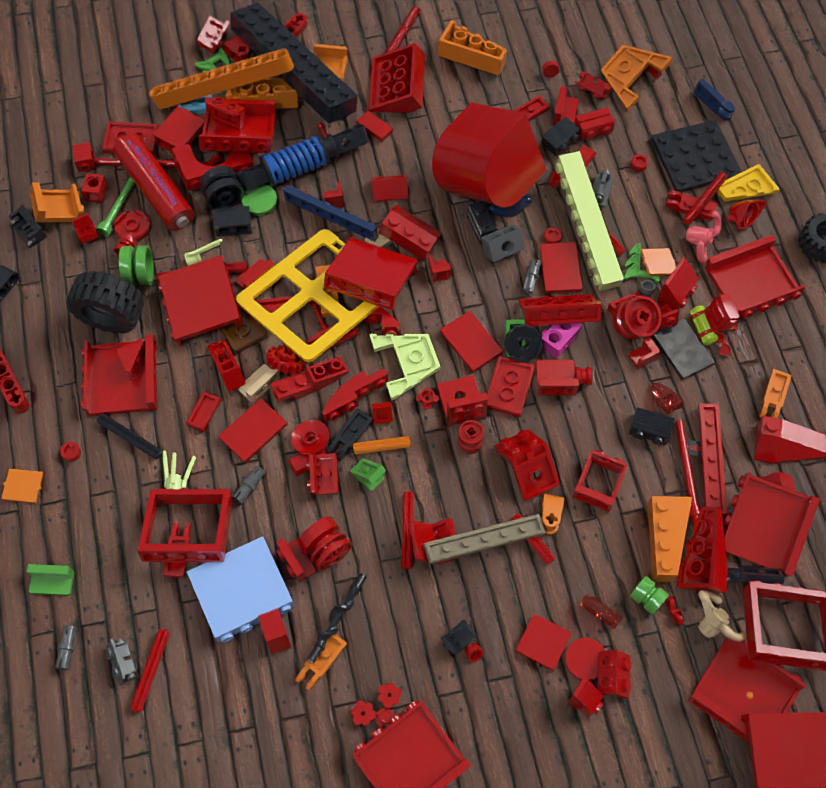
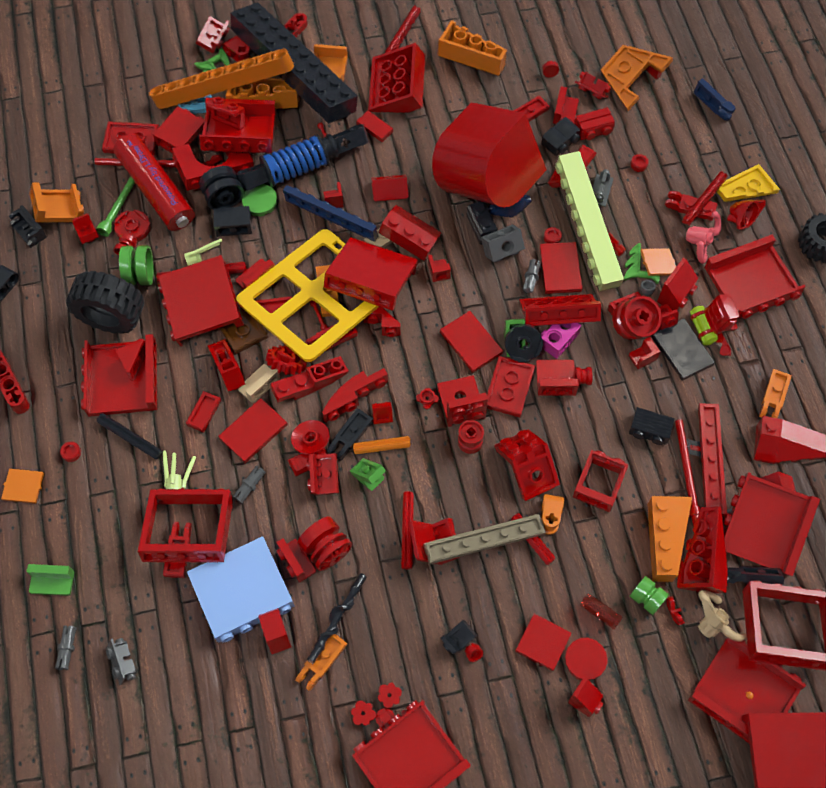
red brick [72,142,96,172] -> none
red brick [81,174,108,203] -> none
red axle [130,629,170,713] -> none
yellowish green wing [369,334,440,401] -> none
red bracket [598,650,632,699] -> none
black plate [651,119,742,193] -> none
clear red plate [651,382,684,414] -> none

